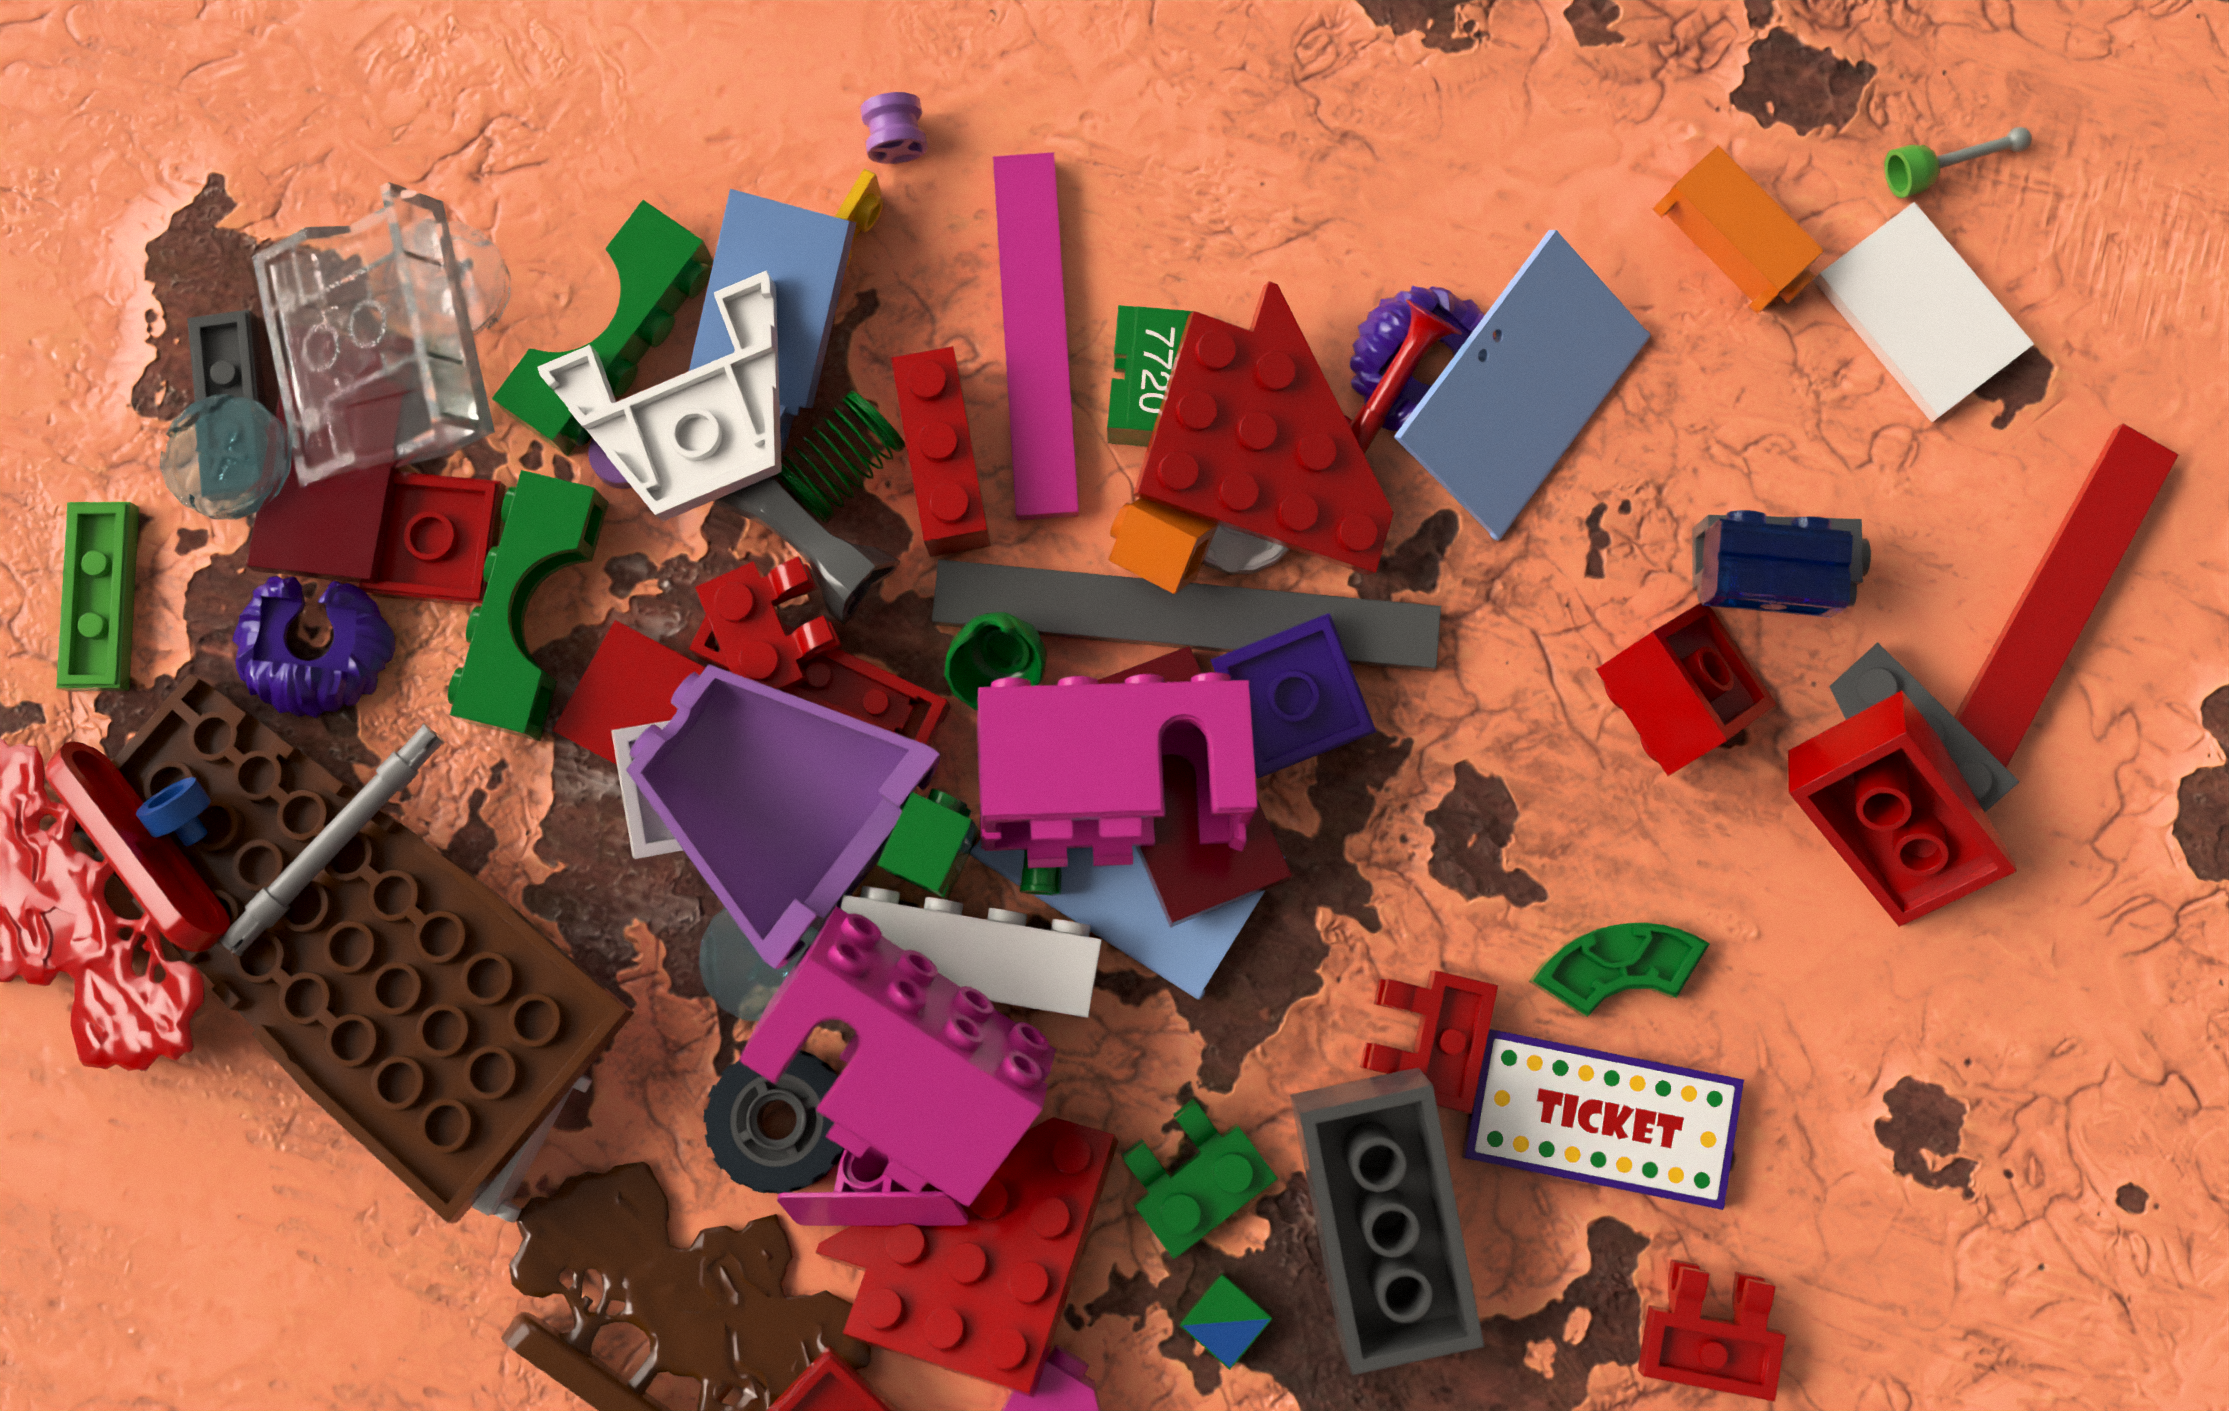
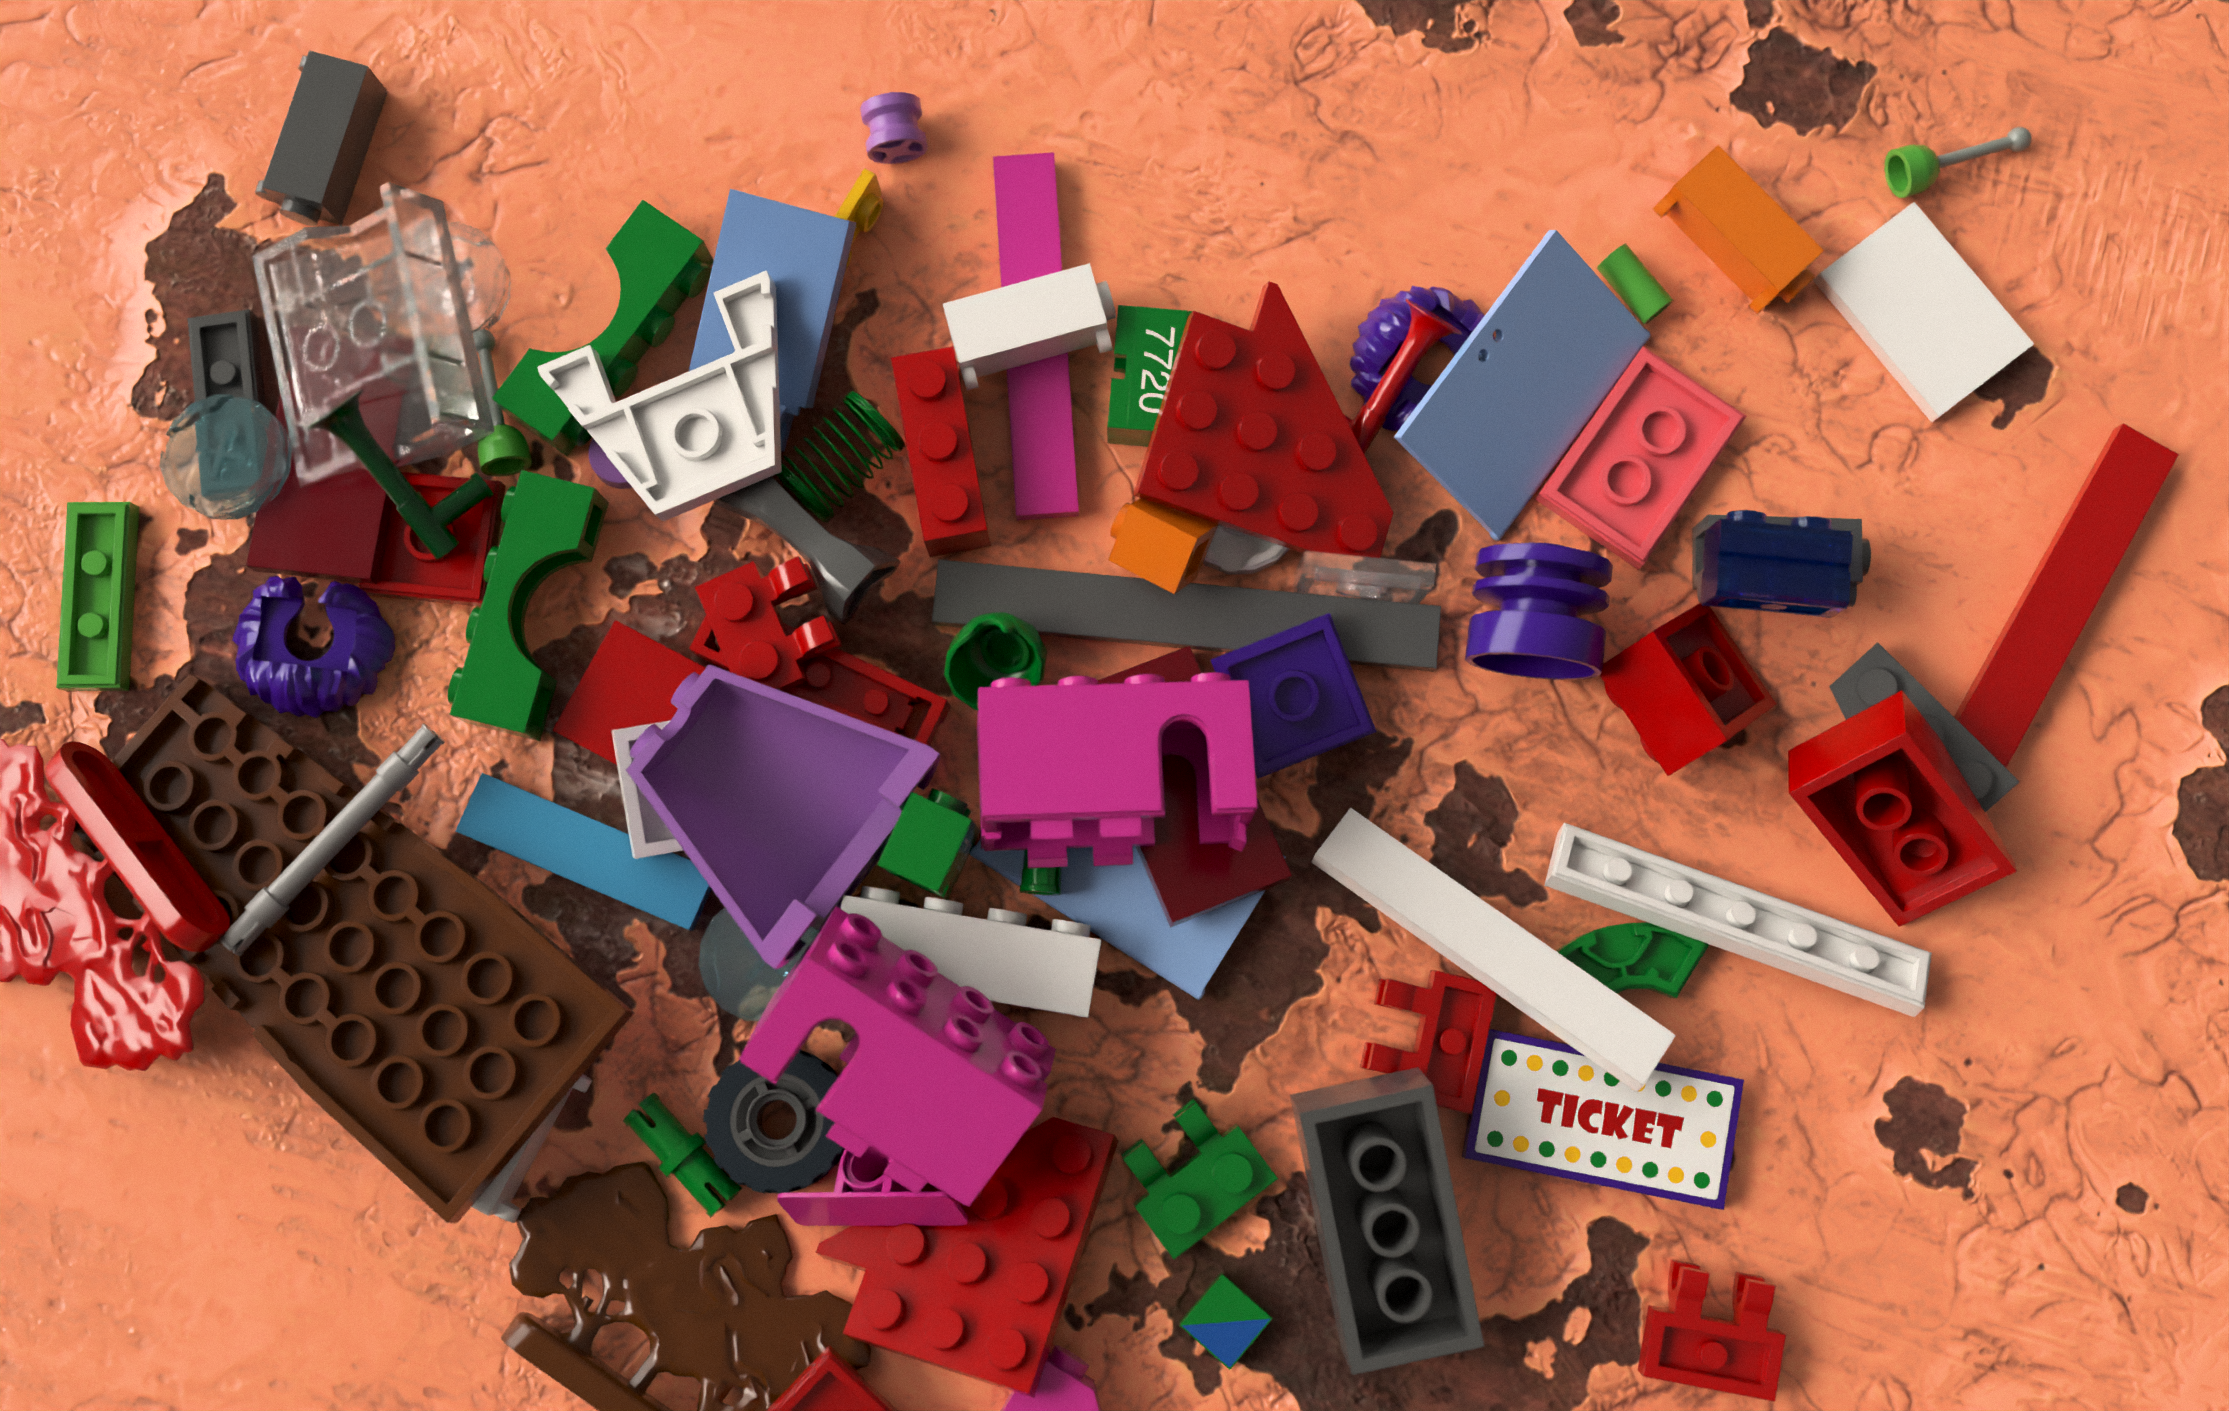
blue tile [136,777,211,846] -> none
none -> dark grey brick [255,50,388,226]
none -> dark green piece [306,389,493,560]
none -> dark azure tile [455,773,712,931]
none -> bright green hinge [470,329,532,476]
none -> green pin [623,1093,742,1218]
none -> white brick [943,263,1116,390]
none -> clear tile [1293,551,1436,605]
none -> white tile [1311,808,1676,1092]
none -> dark purple wheel [1465,542,1613,680]
none -> coral tile [1535,347,1747,570]
none -> white tile [1544,823,1932,1017]
none -> bright green piece [1597,244,1674,325]

